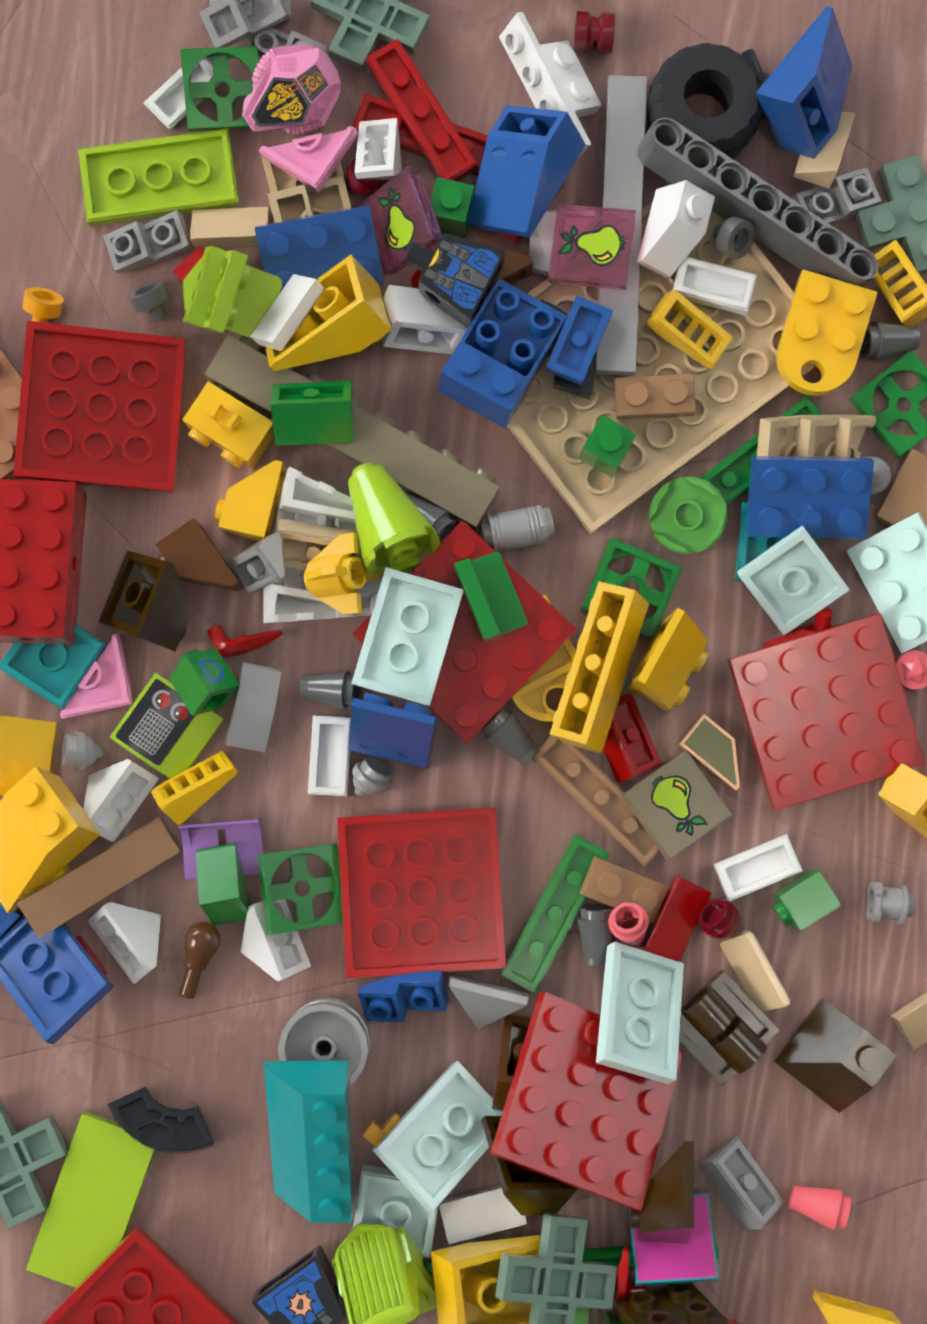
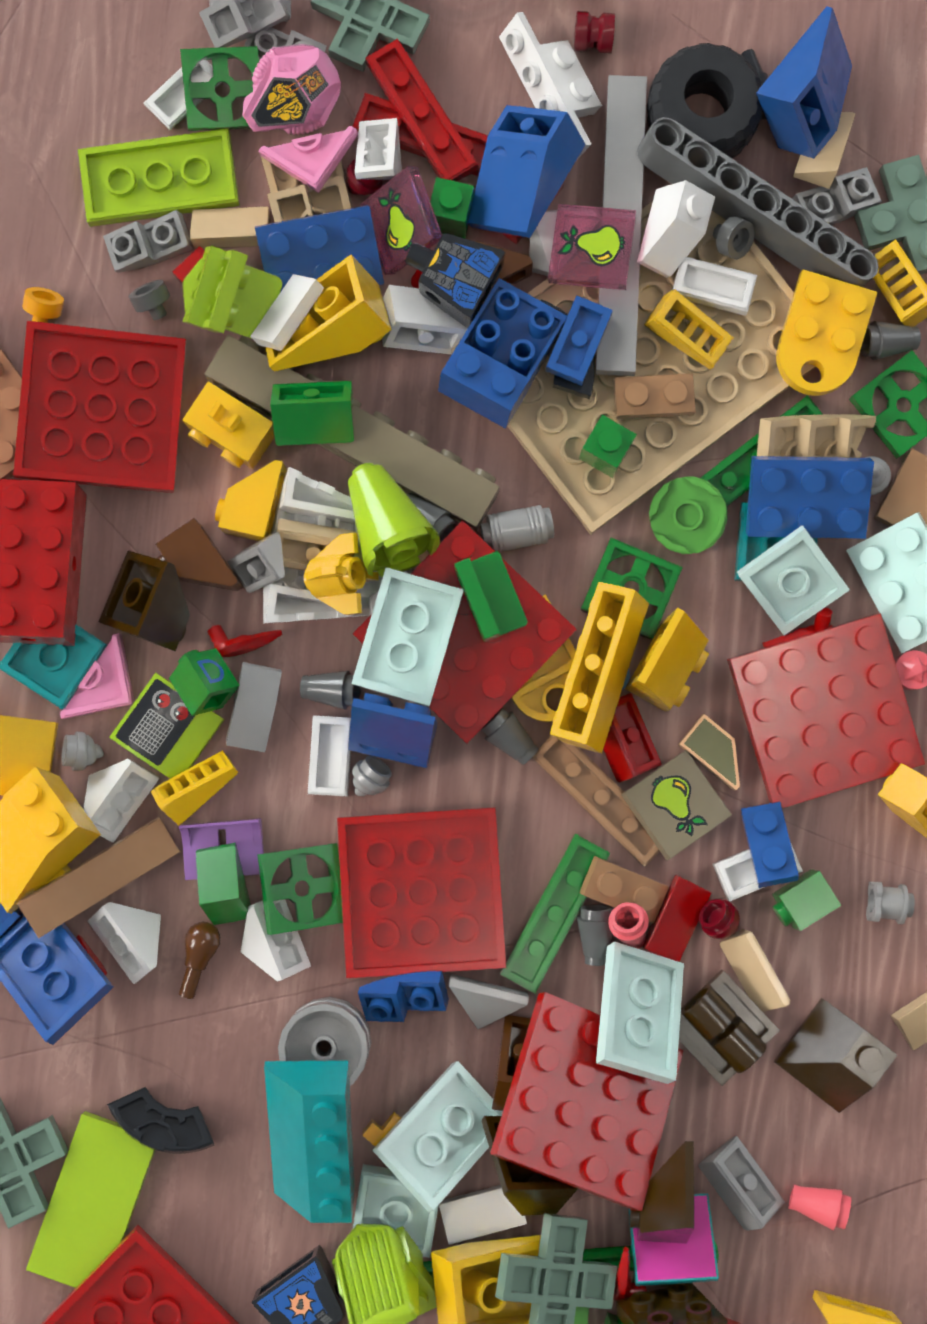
none -> blue plate [741,802,799,888]

